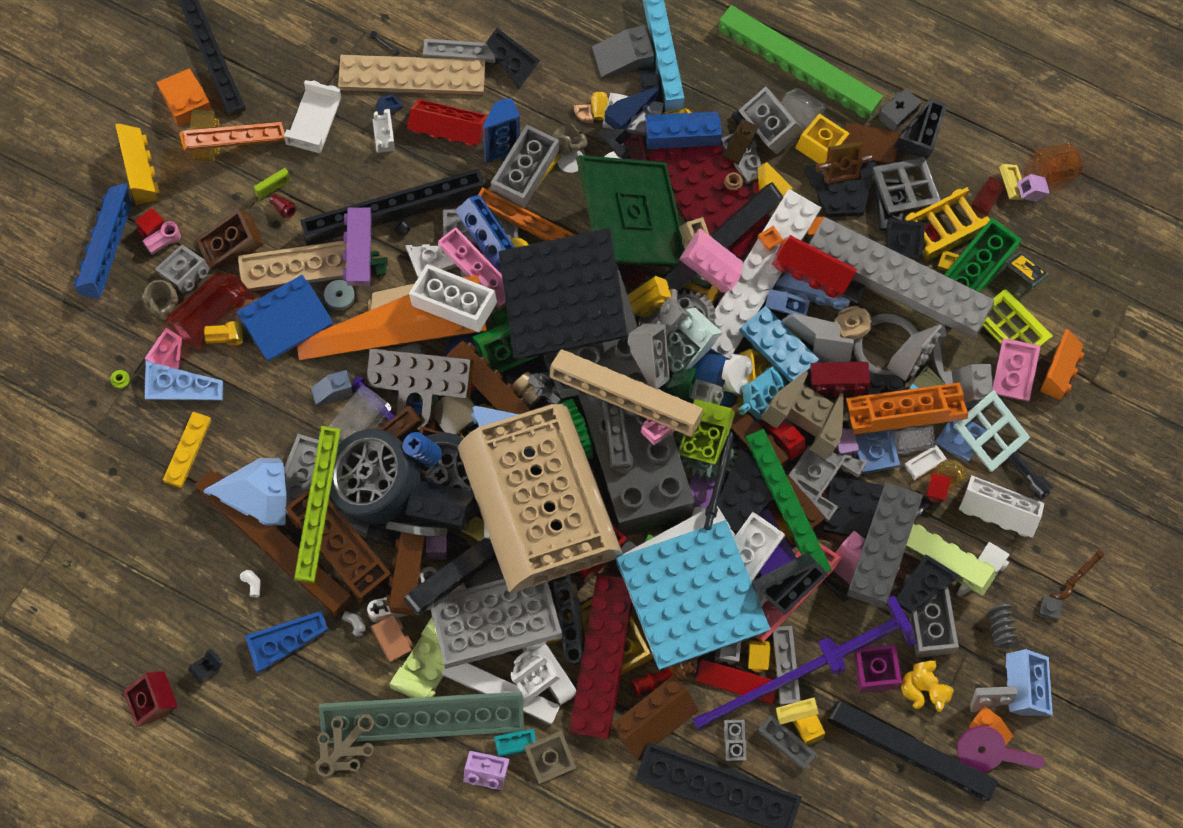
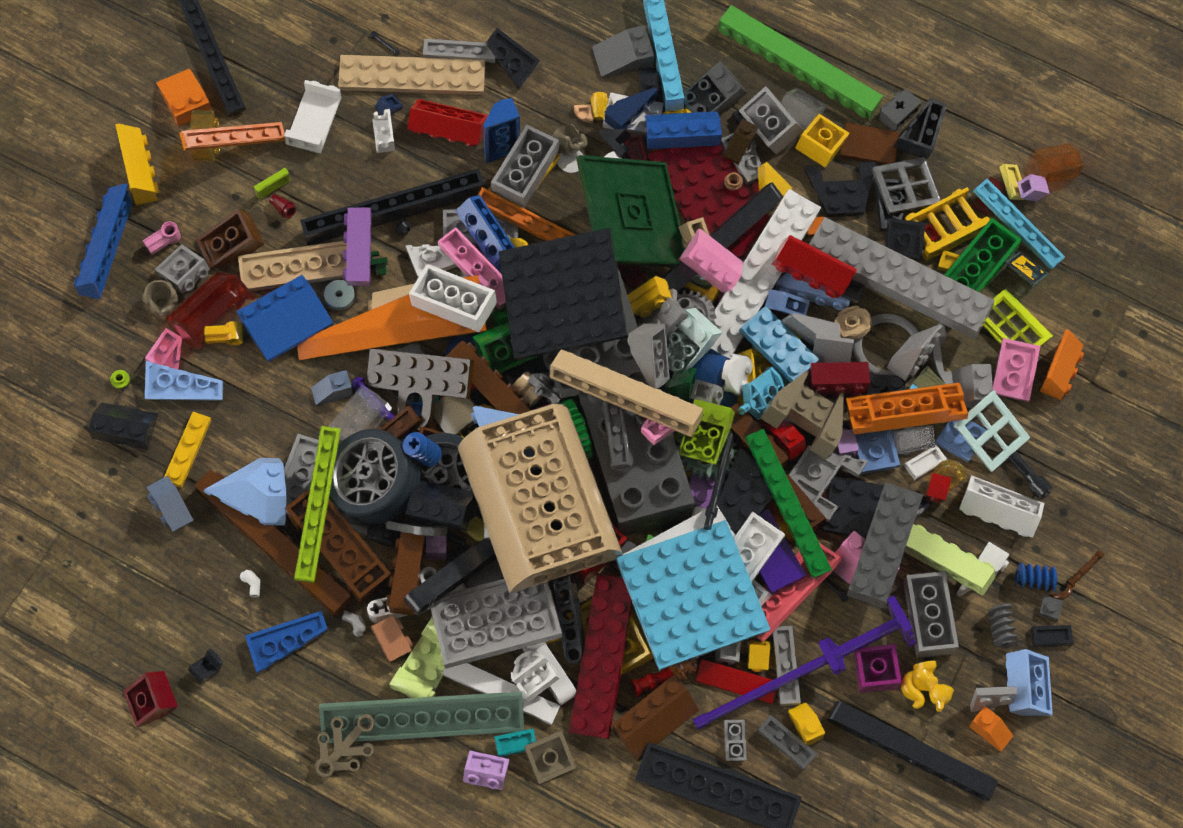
red brick [135,208,165,238] -> none
black wedge [752,552,828,615] -> none
orange tile [757,226,784,252] -> none
light yellow tile [776,698,819,725] -> none
reddish brown plate [815,142,872,184] -> none
black wing [896,554,960,614] -> none
magenta piece [957,726,1045,772] -> none
none -> black slope [88,402,158,450]
none -> sand blue brick [147,476,193,532]
none -> dark grey slope [684,61,747,114]
none -> medium azure tile [973,179,1065,270]
none -> blue piece [1014,563,1057,591]
none -> black tile [1031,625,1073,647]

